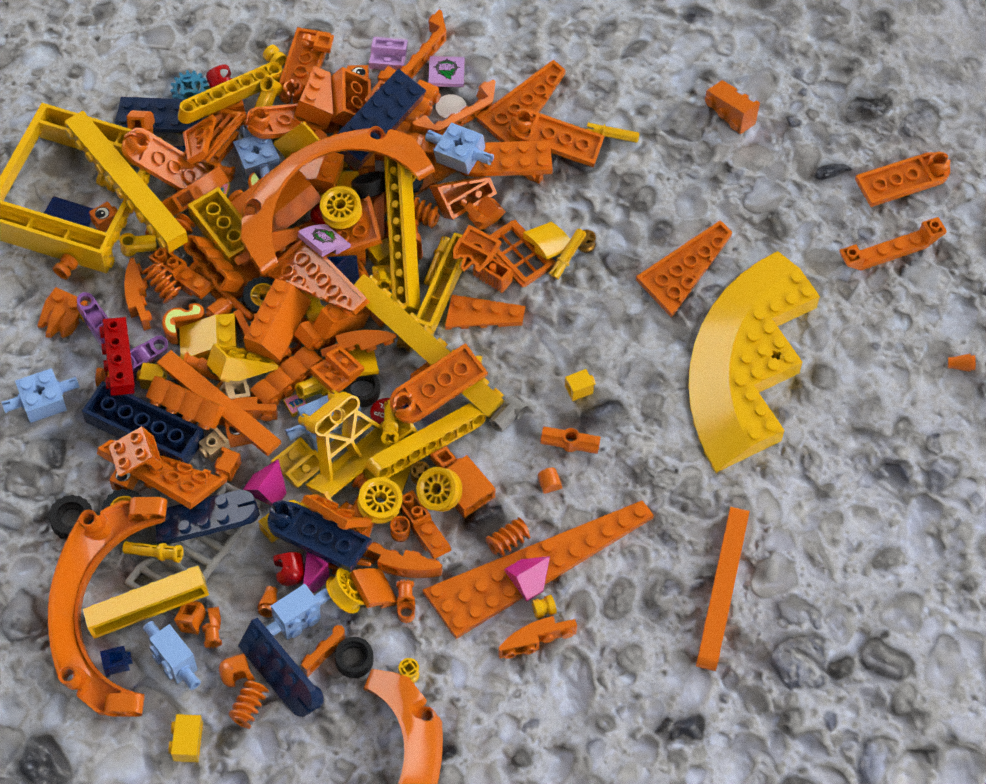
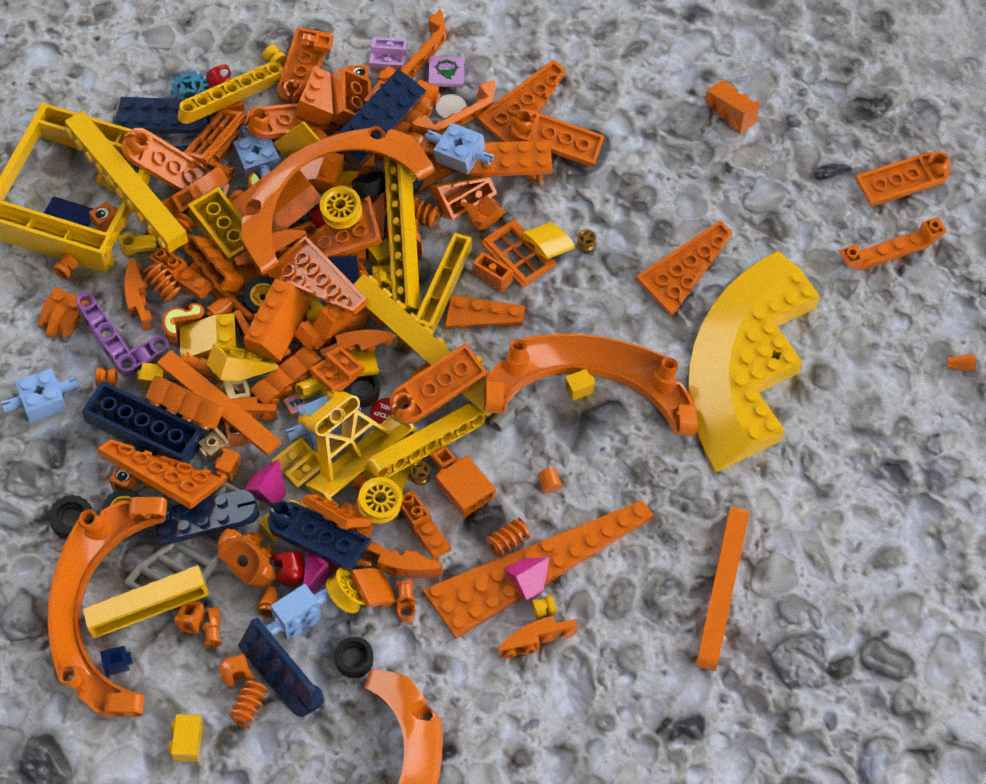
red brick [99,317,135,396] -> none
orange bracket [109,426,164,477] -> none
yellow pin [122,541,183,563] -> none
orange brick [127,110,155,134] -> none
light blue brick [143,621,201,690] -> none
orange wing [183,114,216,165] -> none
yellow piece [254,76,282,108] -> none
lavender slope [298,224,351,257] -> none
orange plate [301,625,345,677] -> none
yellow pin [381,400,399,445] -> none
orange wheel [390,516,410,542] -> none
yellow wheel [399,658,419,683] -> none
yellow wheel [416,467,462,512] -> none
yellow axle [424,236,451,287] -> none
orange plate [453,225,502,273] -> none
orange piece [540,426,601,454] -> none
yellow axle [549,229,586,280] -> none
yellow axle [587,122,639,143] -> none
none -> orange piece [217,529,277,588]
none -> orange panel [484,334,697,437]

